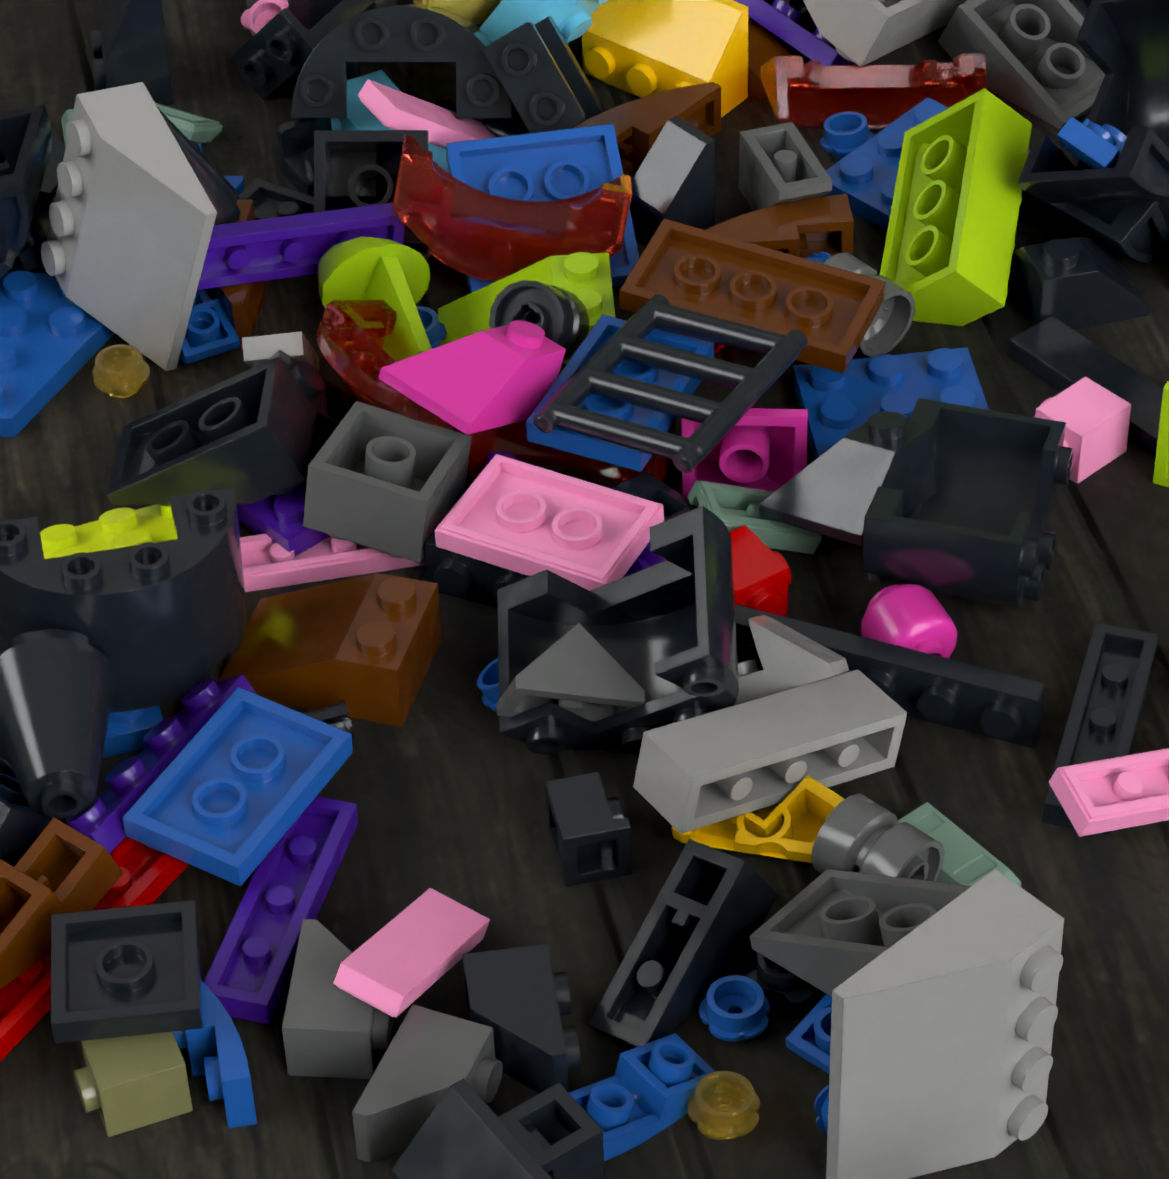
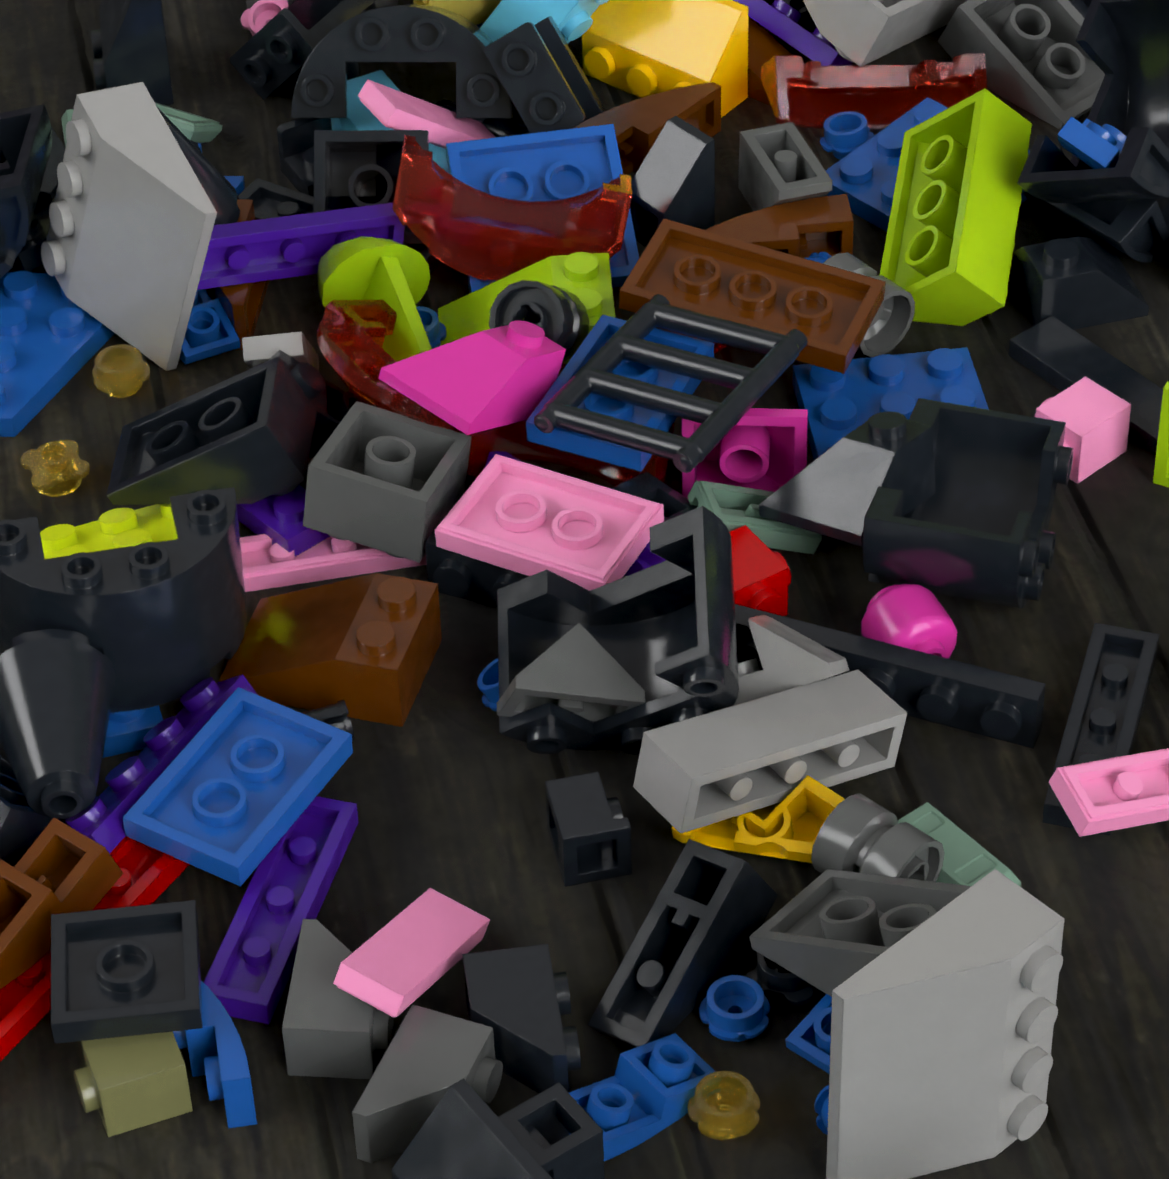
none -> clear yellow plate [20,440,90,497]

